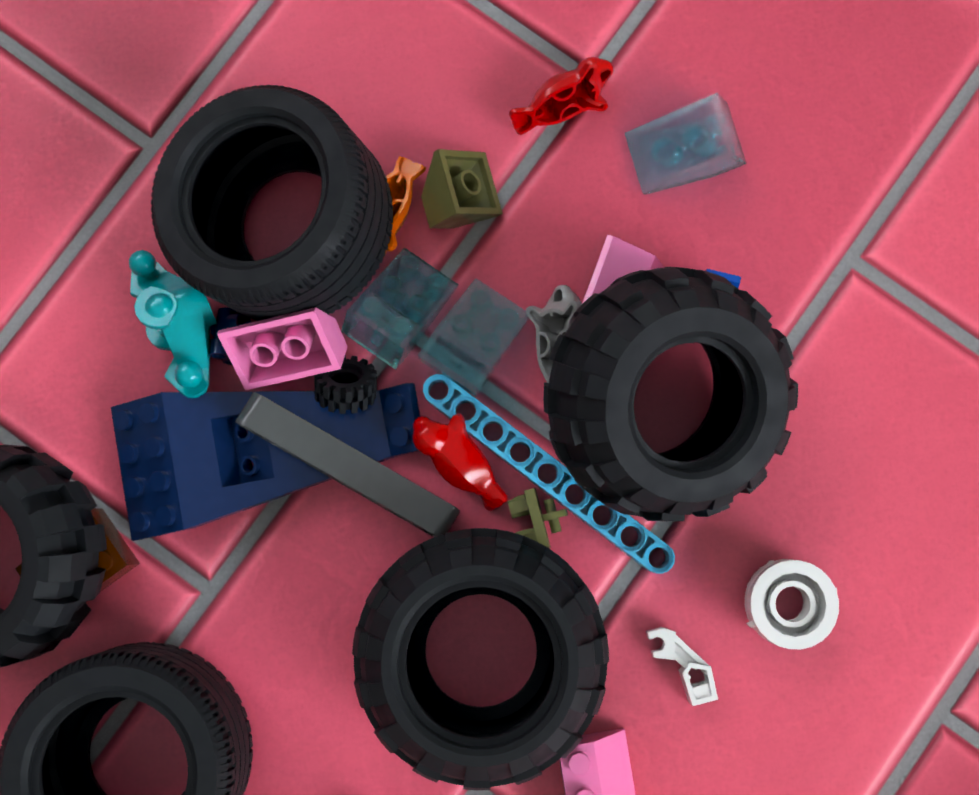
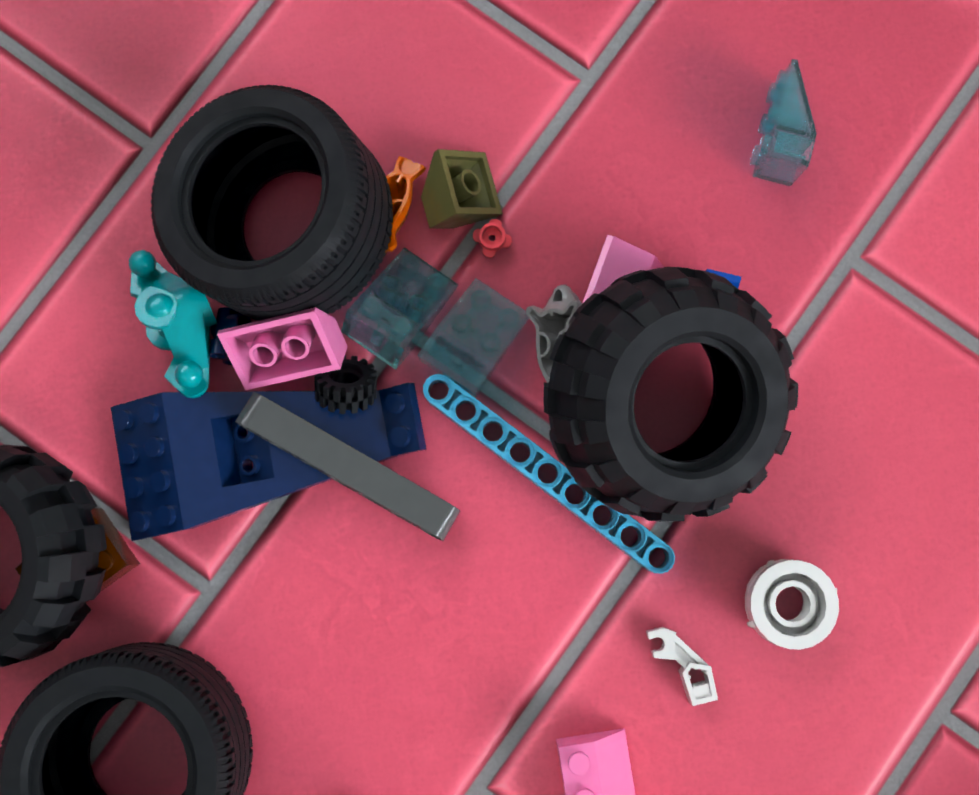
black tyre [352,528,609,790] -> none
red animal [412,413,508,511] -> none
olive hips [508,488,568,549] -> none
red animal [509,57,613,135] -> none
clear light blue slope [625,93,747,195] -> none
none -> coral plate [473,219,512,258]
none -> clear light blue slope [750,59,817,186]

